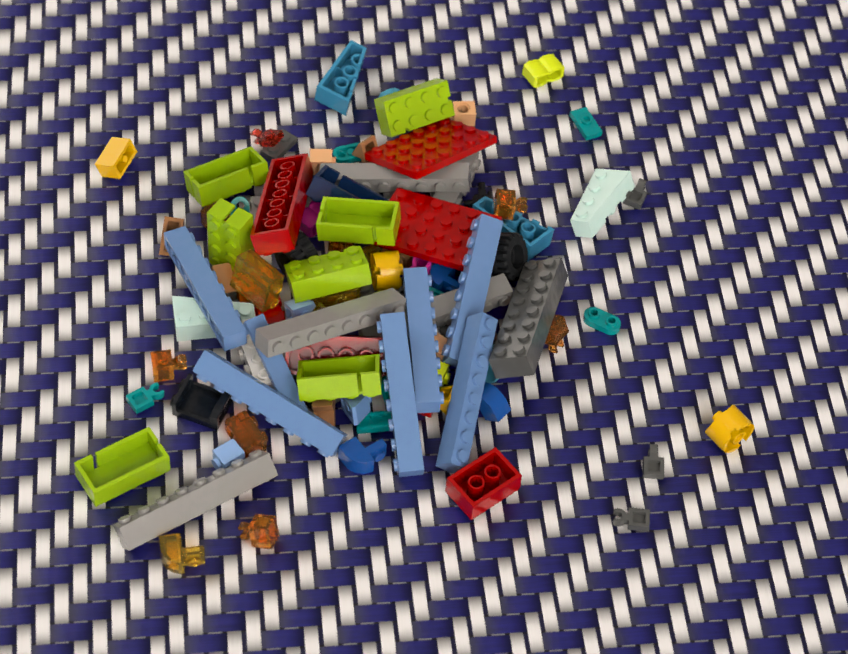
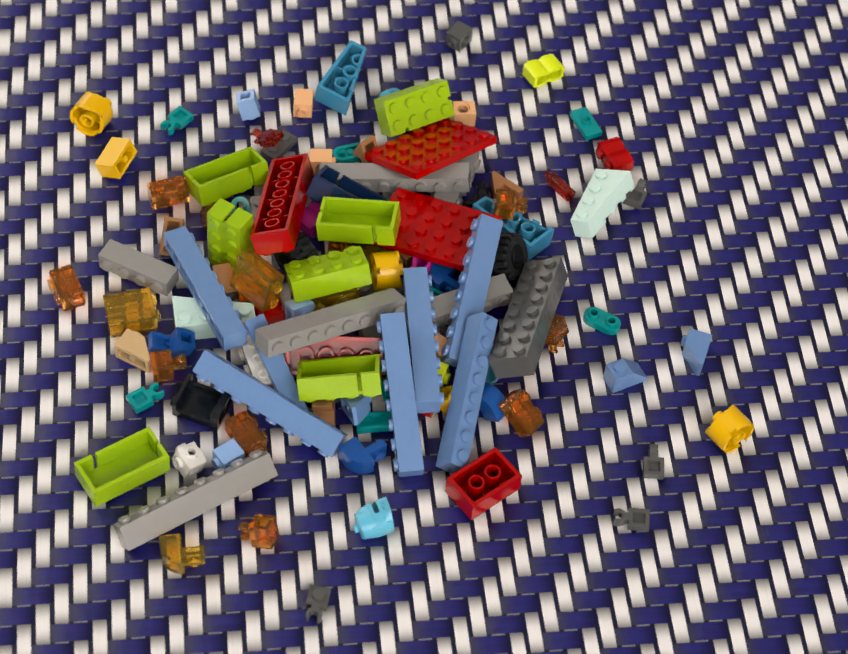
none -> clear orange brick [47,264,86,311]
none -> yellow brick [70,91,113,136]
none -> light grey brick [98,239,179,296]
none -> clear yellow brick [103,287,161,338]
none -> tan slope [114,328,151,373]
none -> clear orange brick [147,175,190,210]
none -> blue brick [148,327,196,362]
none -> teal plate [161,106,193,135]
none -> white brick [172,442,207,479]
none -> light blue brick [236,89,260,121]
none -> light nougat brick [293,88,313,118]
none -> dark grey plate [305,584,331,624]
none -> medium azure helmet [353,497,394,540]
none -> dark grey brick [445,20,473,52]
none -> medium nougat slope [490,171,524,206]
none -> clear orange brick [498,389,545,438]
none -> clear red cylinder [544,171,576,201]
none -> red brick [595,137,634,171]
none -> medium blue slope [603,358,648,393]
none -> medium blue slope [680,328,712,376]

